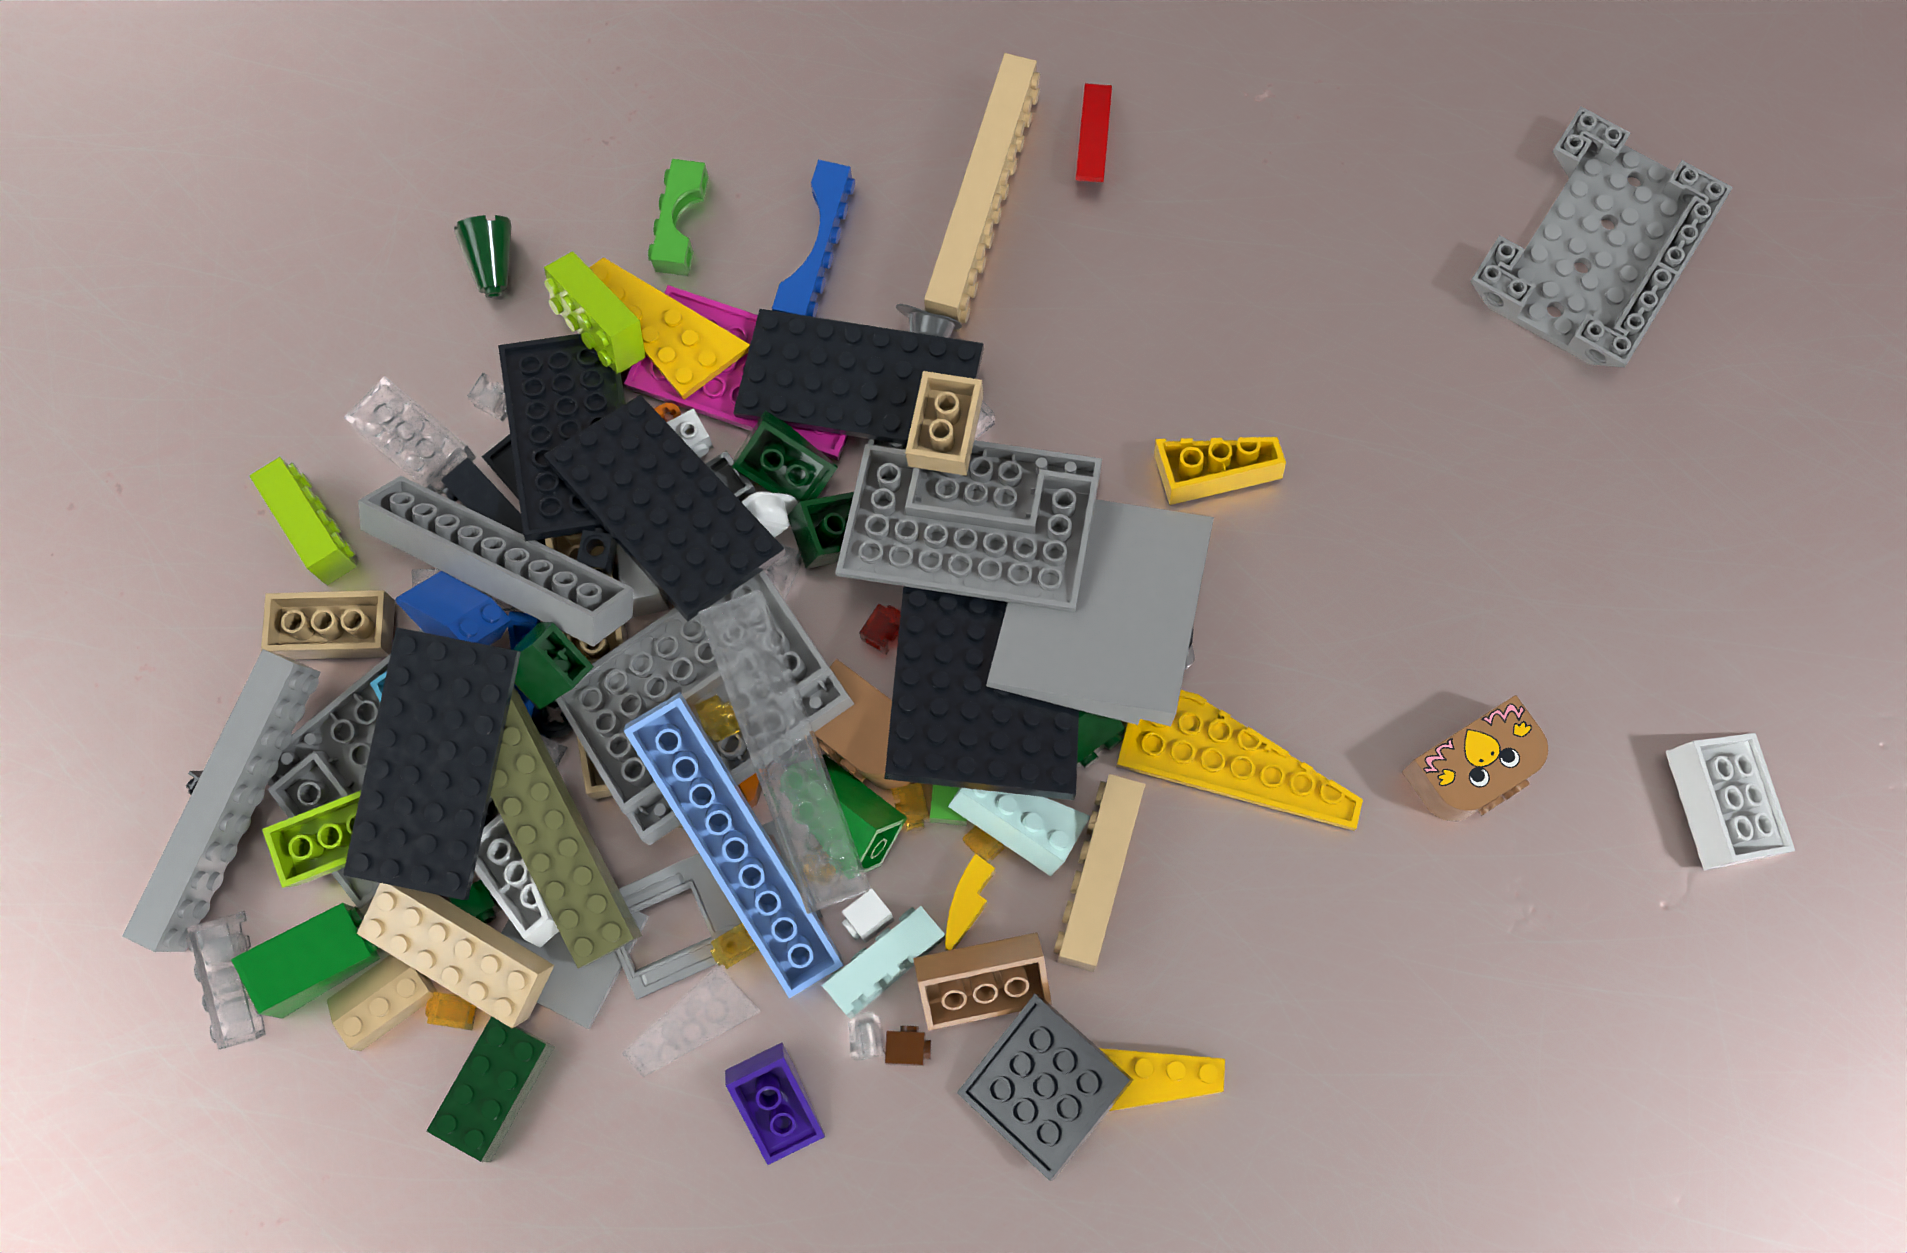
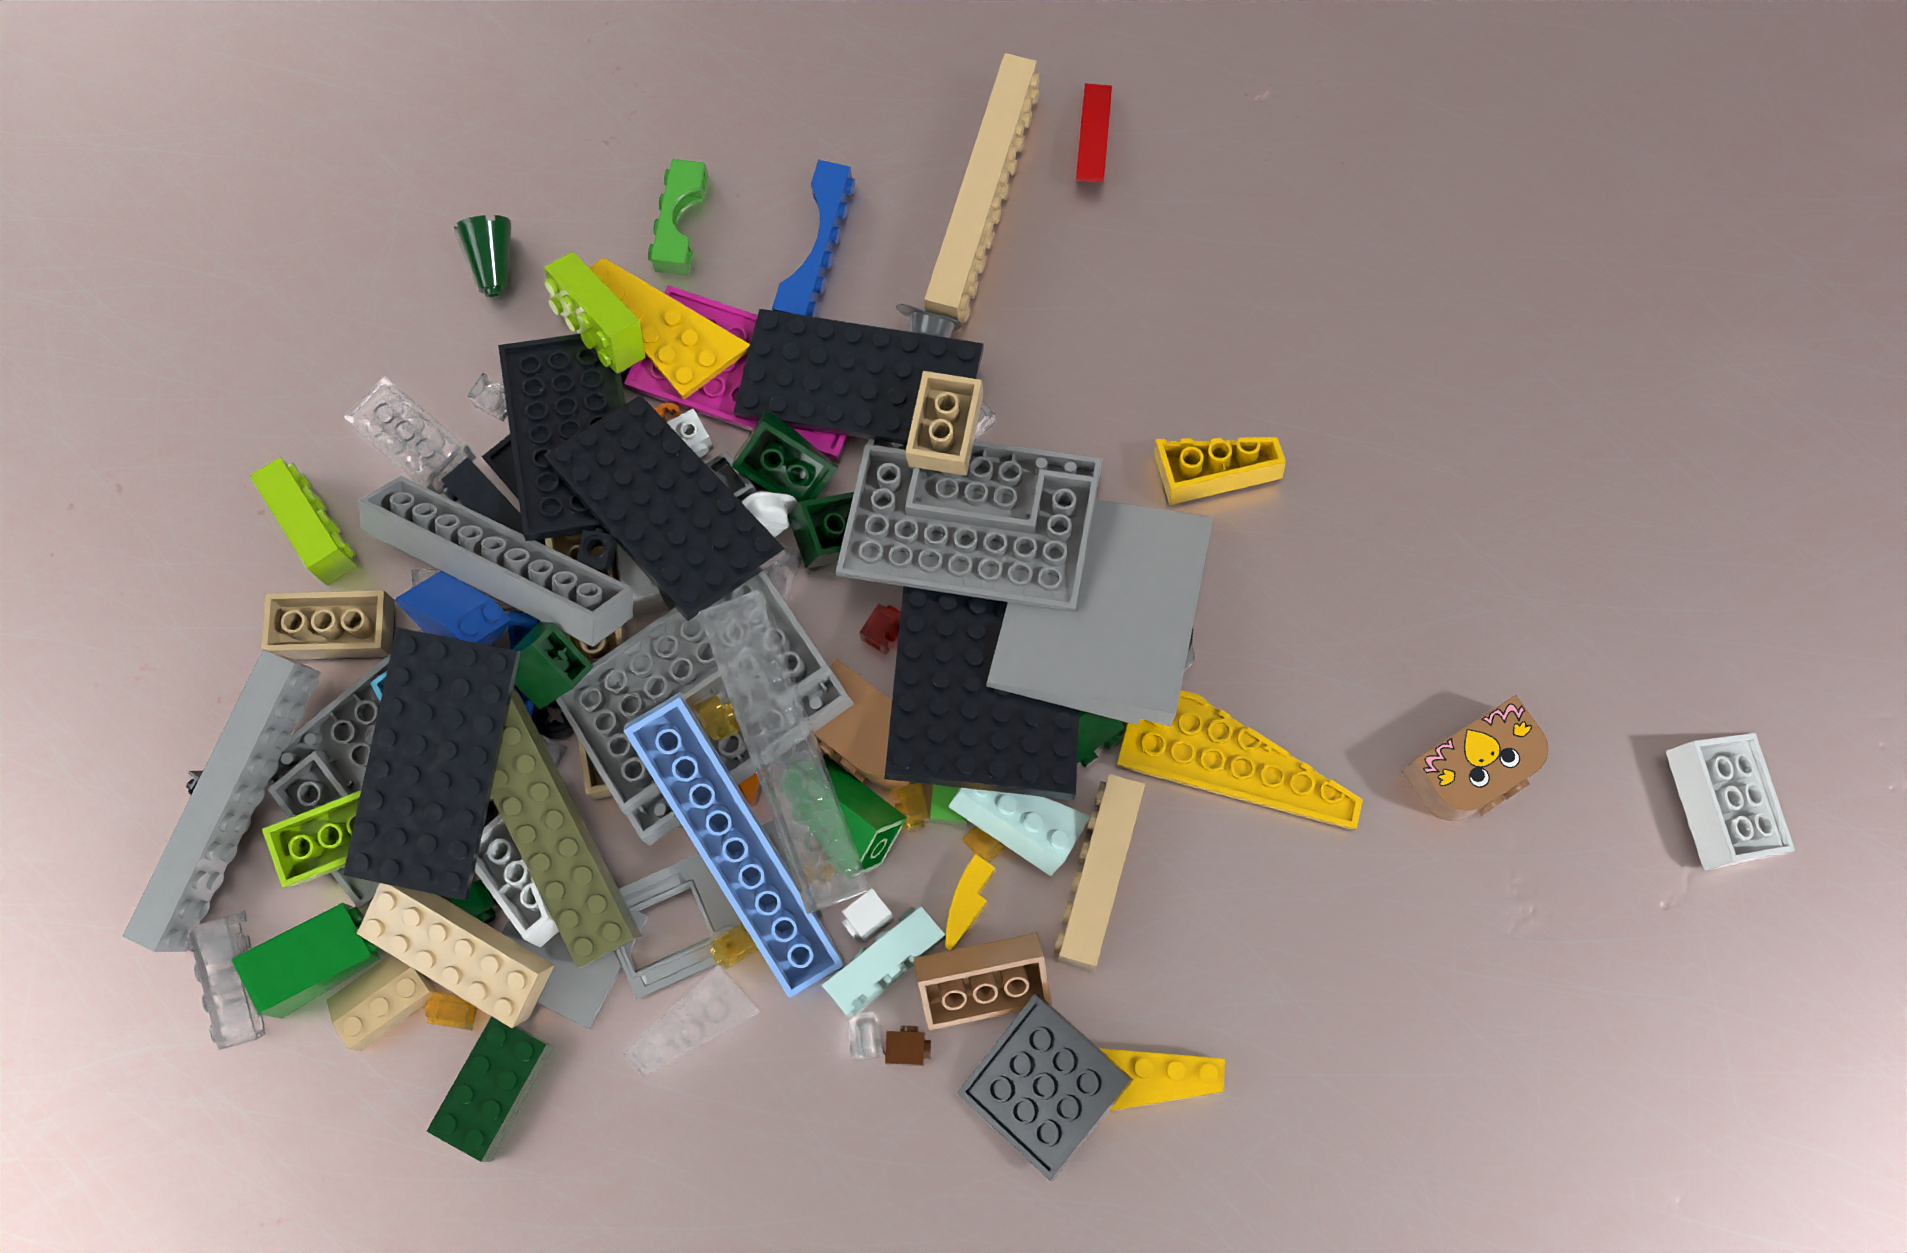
dark purple slope [725,1042,825,1165] -> none
light grey slope [1470,106,1733,367] -> none

